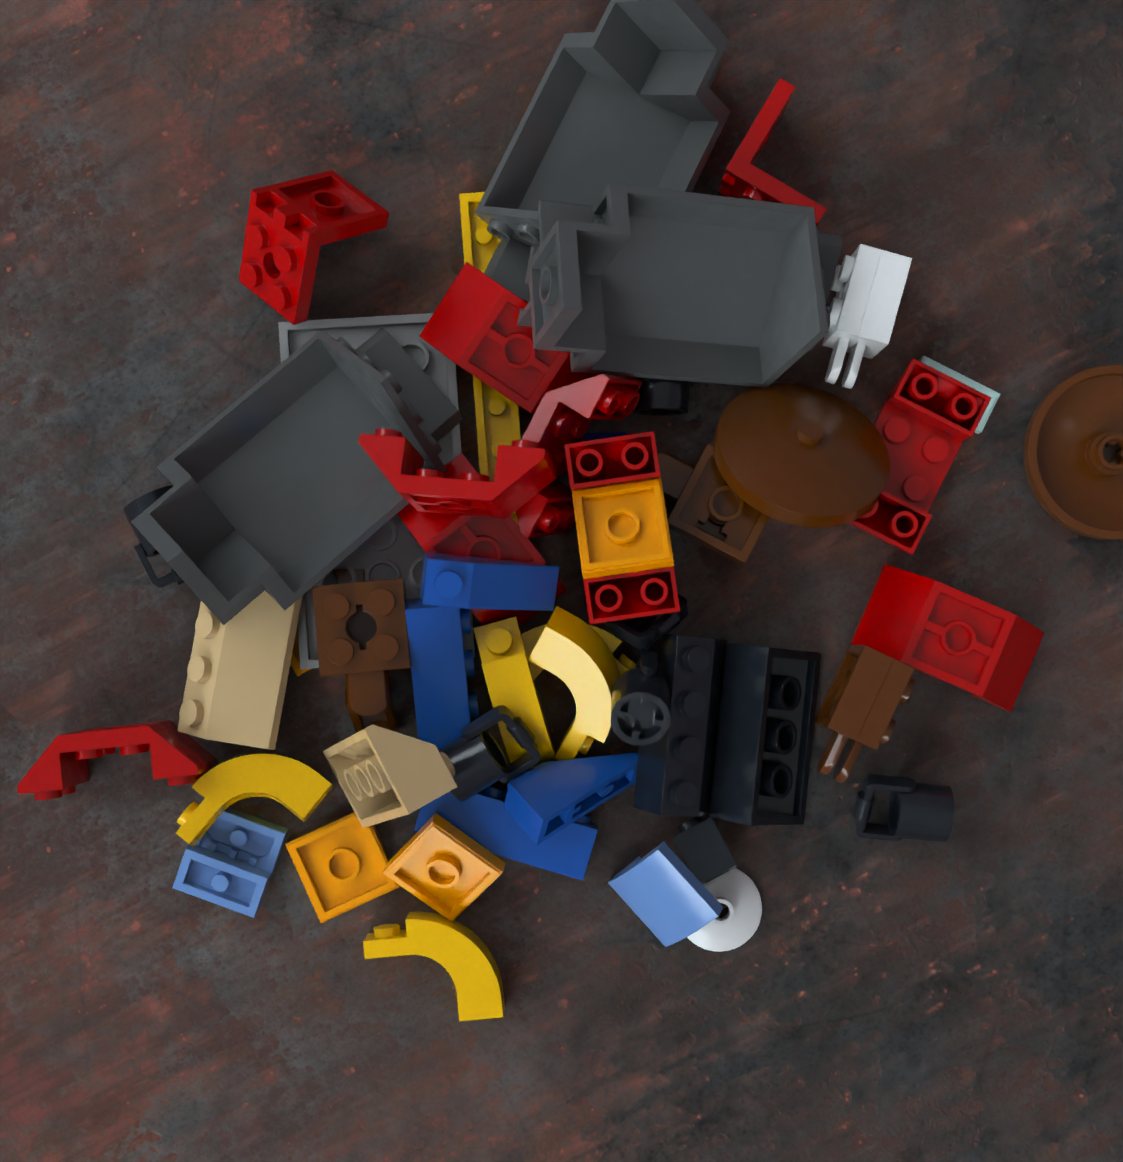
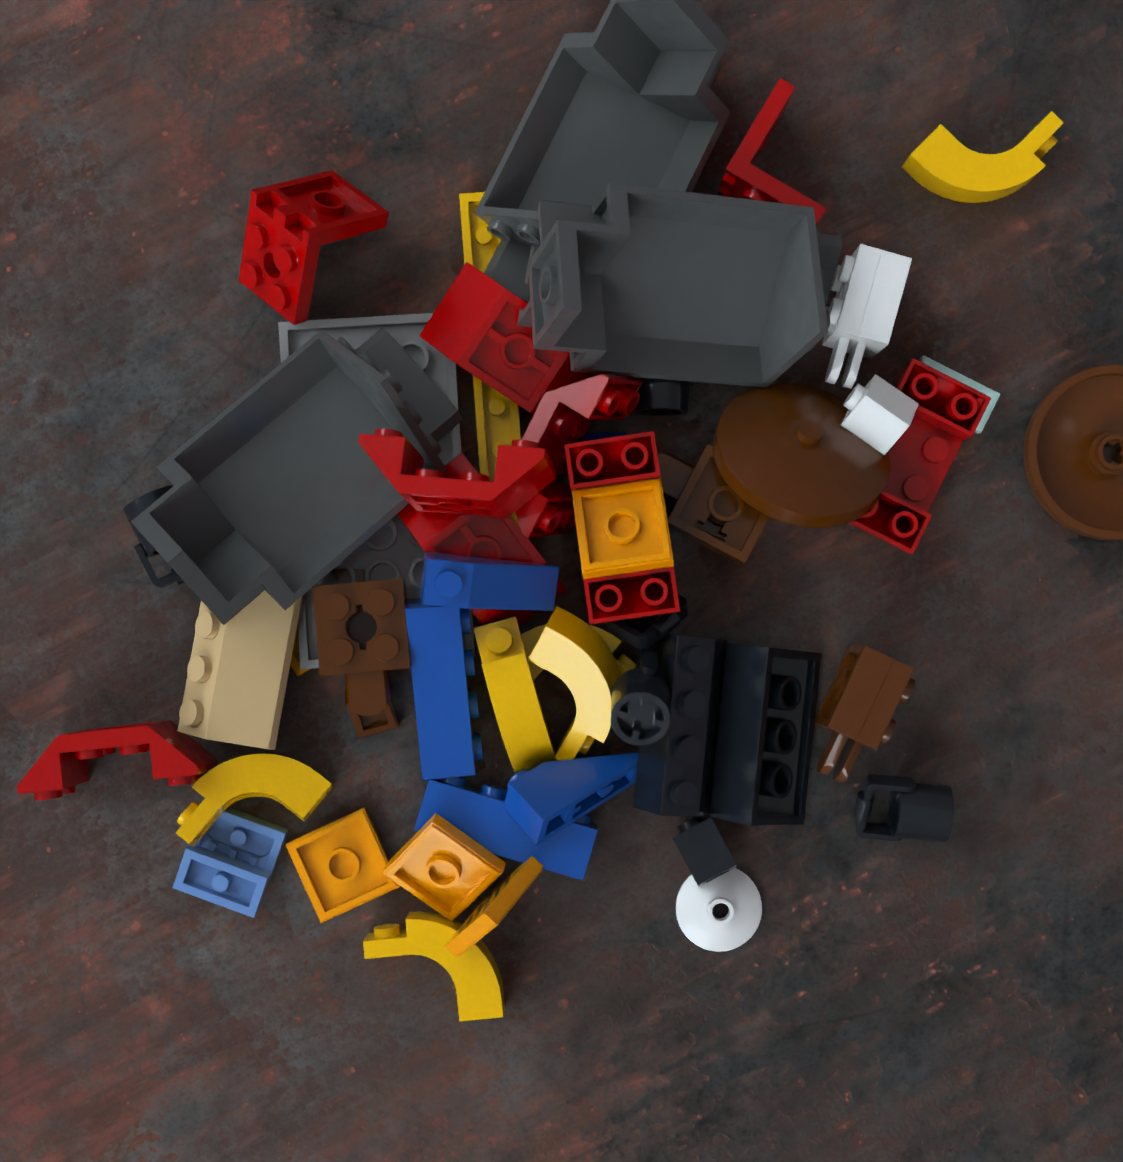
tan slope [323,724,457,828] -> none
black piece [438,705,540,802] -> none
medium blue slope [608,841,723,947] -> none
red slope [850,564,1044,712] -> none
none -> light orange tile [445,855,543,957]
none -> white brick [841,374,919,455]
none -> yellow arch [902,111,1064,203]

